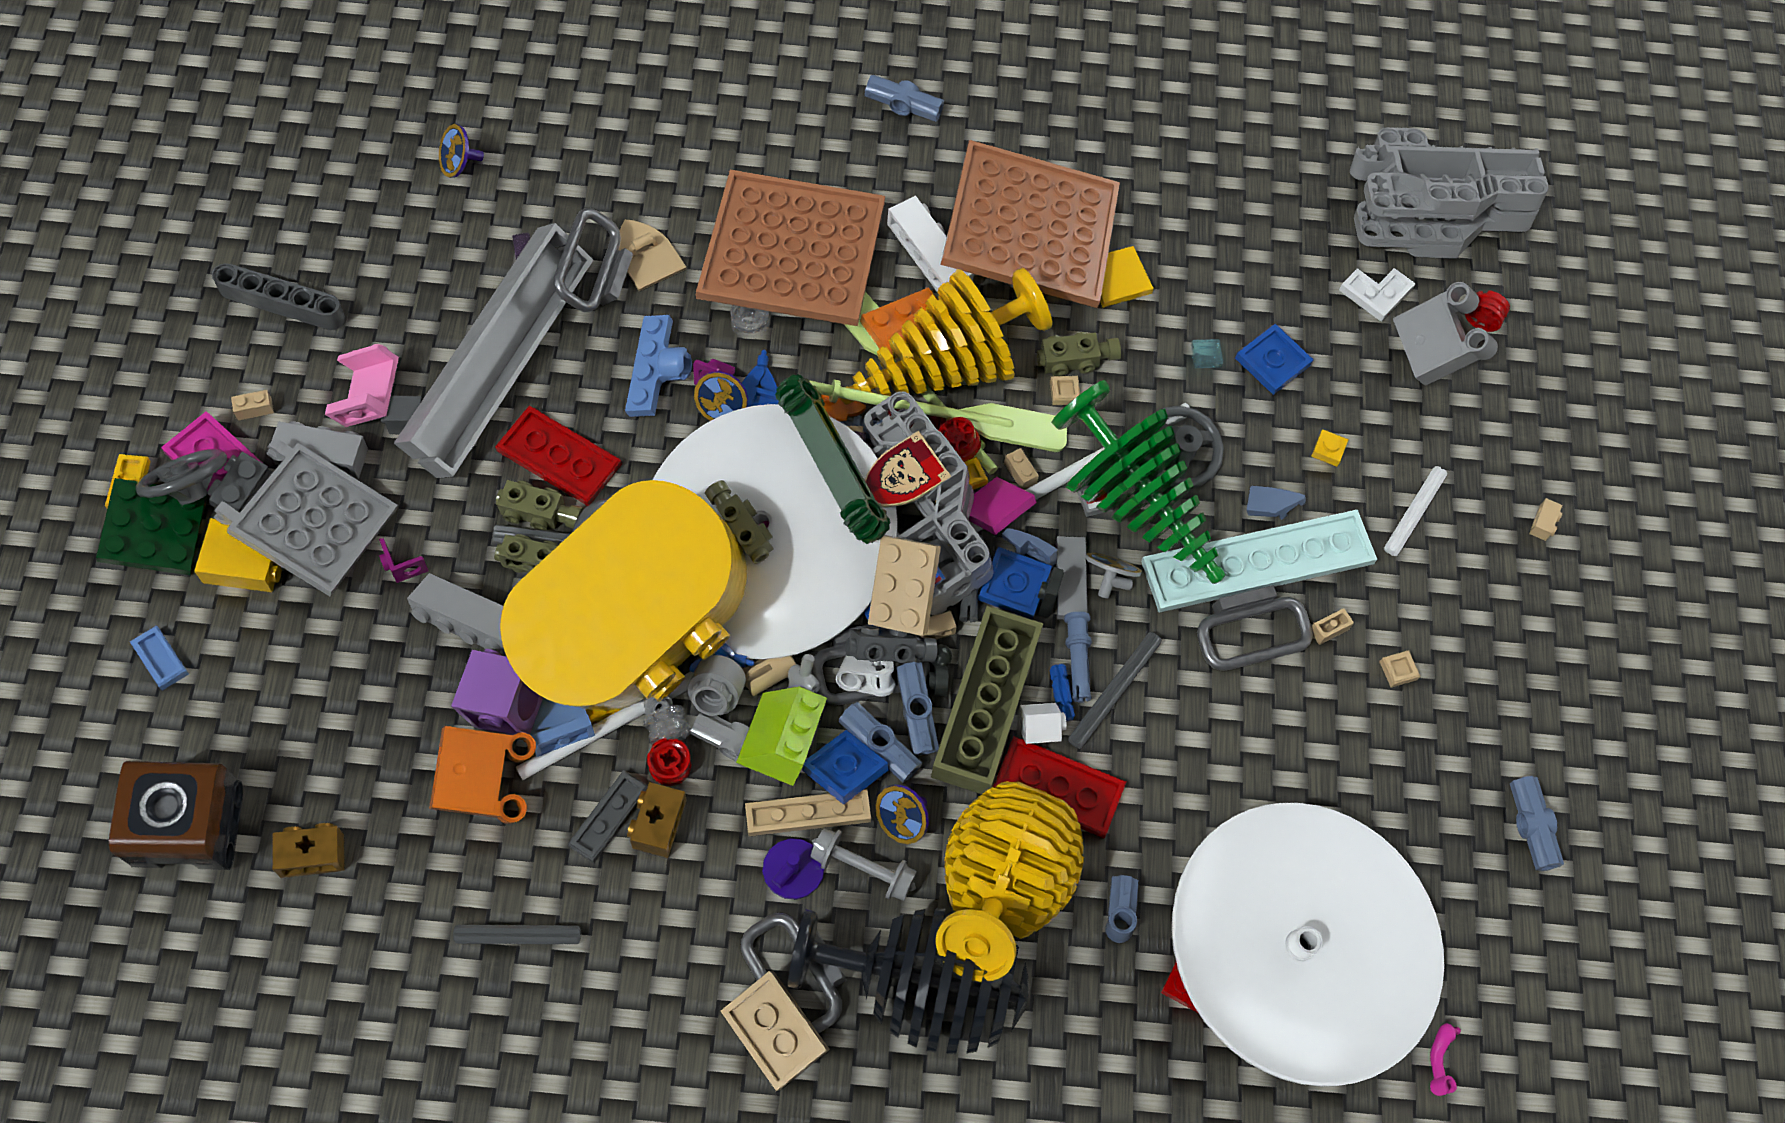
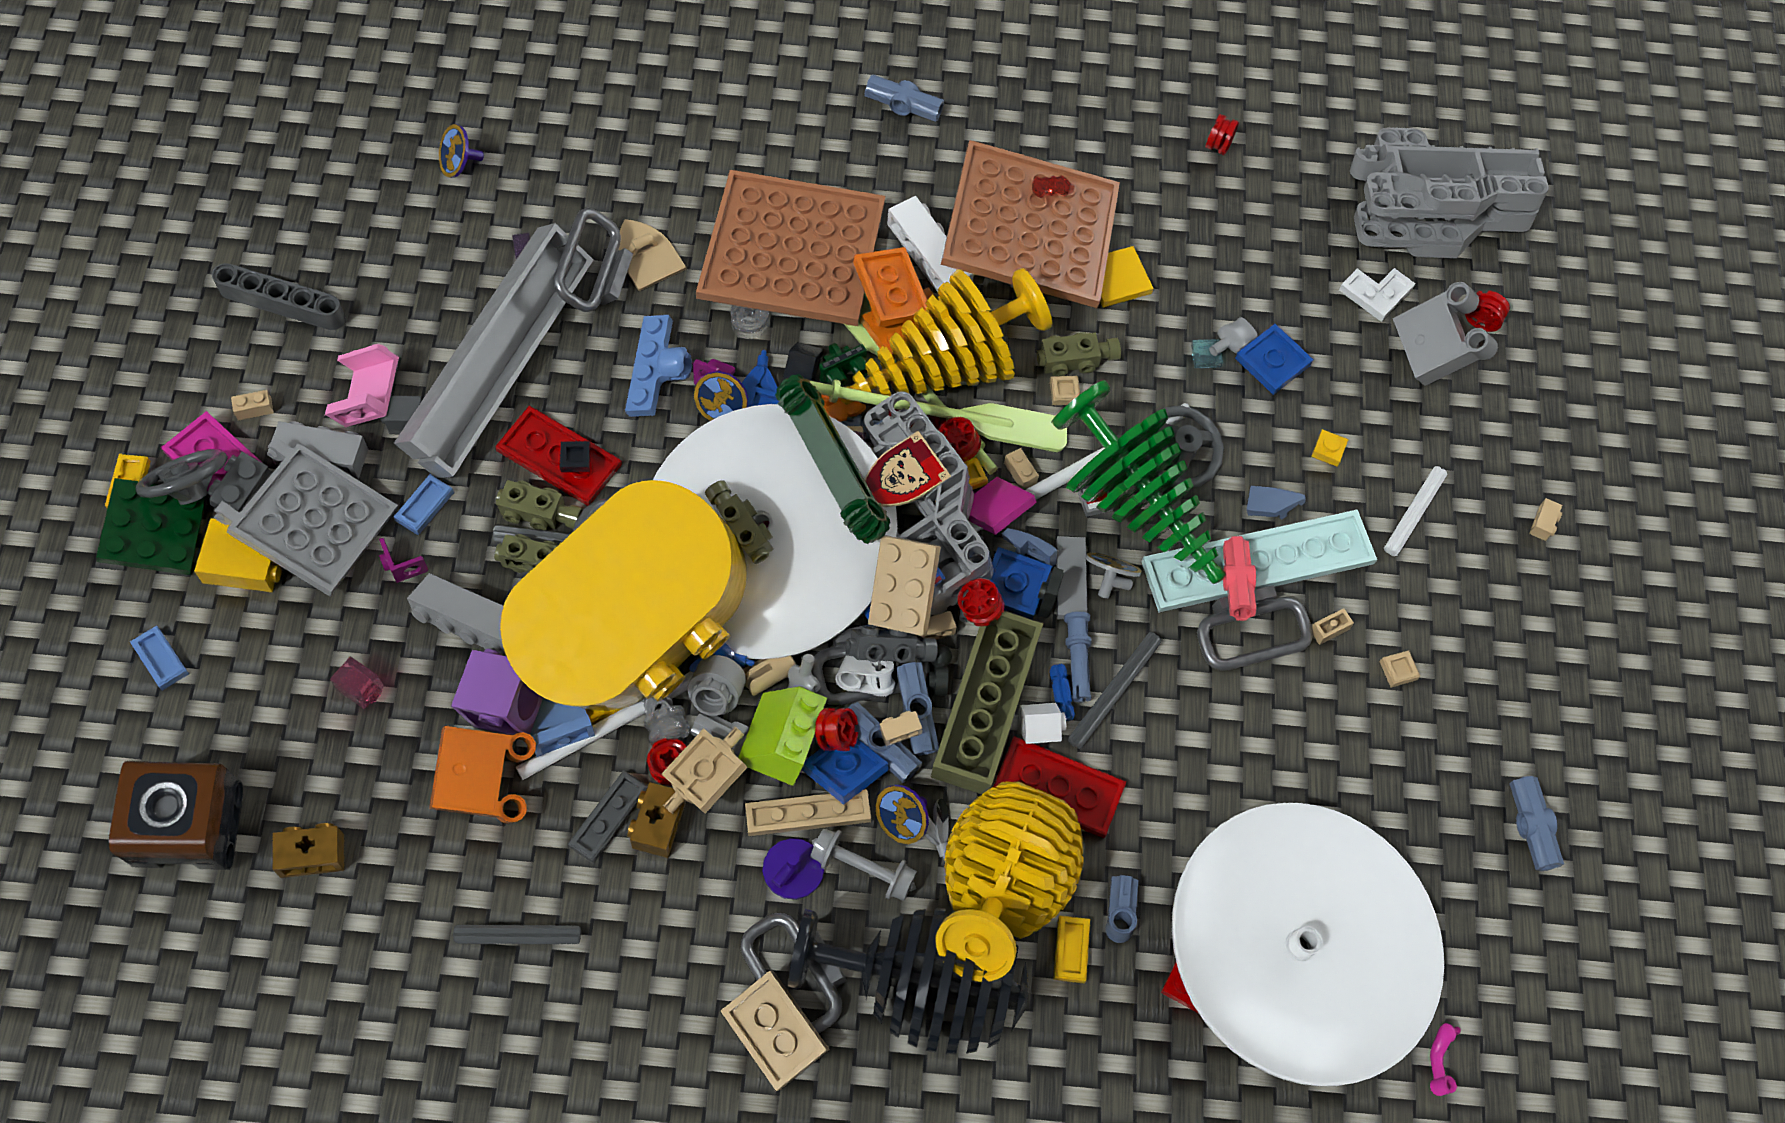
none -> clear pink brick [330,656,384,709]
none -> medium blue tile [394,474,454,535]
none -> black plate [560,441,591,472]
none -> tan plate [662,727,747,814]
none -> black slope [783,342,824,381]
none -> red wheel [815,708,858,751]
none -> dark green hips [819,343,868,387]
none -> orange plate [853,247,927,327]
none -> tan piece [880,711,922,746]
none -> light grey piece [925,798,949,861]
none -> red wheel [958,578,1004,626]
none -> clear red piece [1032,175,1071,198]
none -> yellow tile [1053,915,1090,983]
none -> red wheel [1205,114,1239,156]
none -> light grey piece [1209,317,1257,356]
none -> coral piece [1223,536,1257,621]

